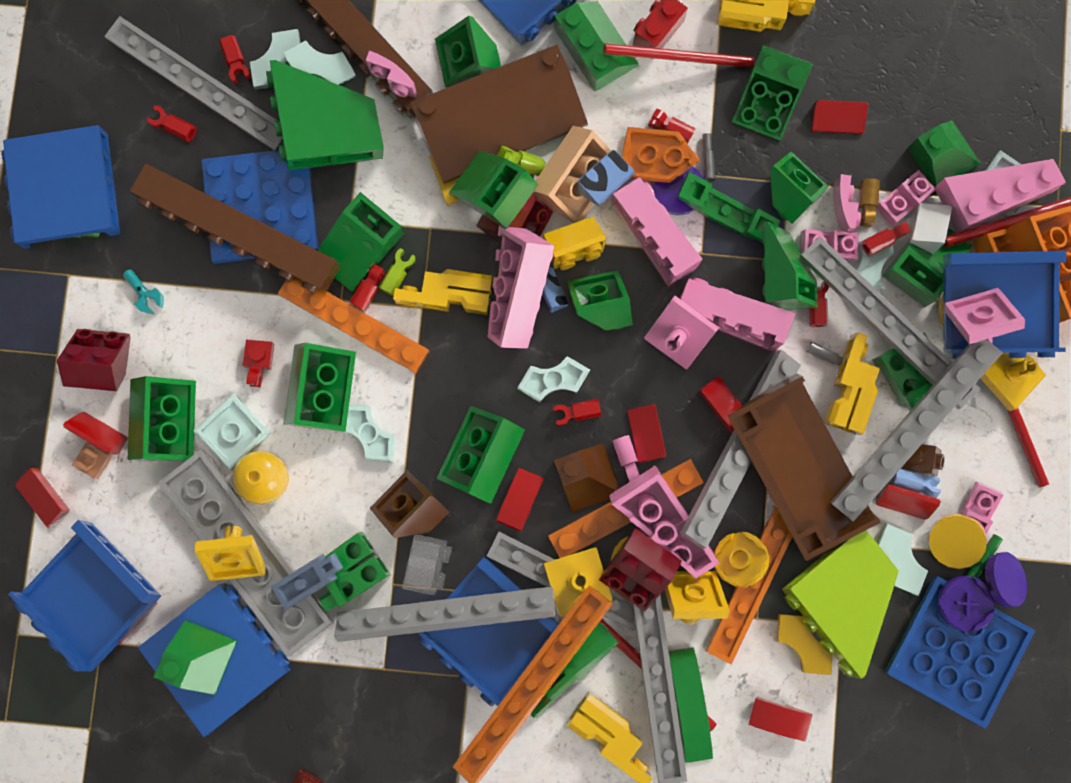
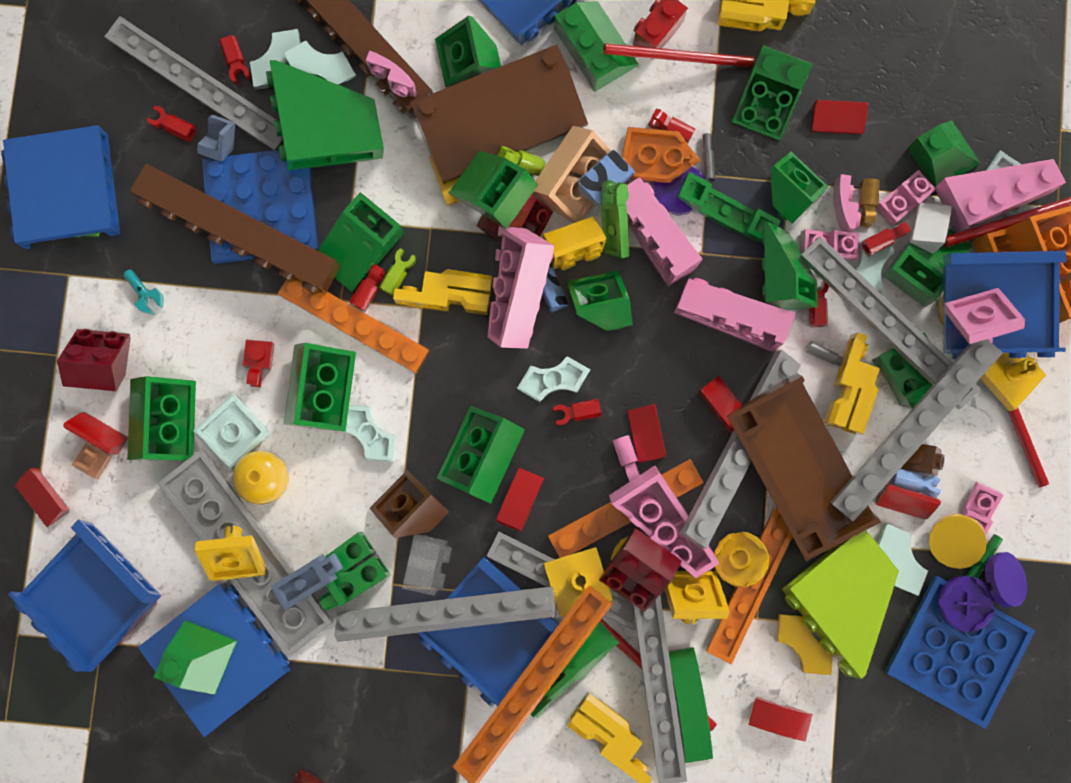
reddish brown slope [553,443,620,512] -> none
bright pink tile [644,296,719,370] -> none
none -> sand blue panel [197,115,235,162]
none -> bright green hinge [601,180,630,258]

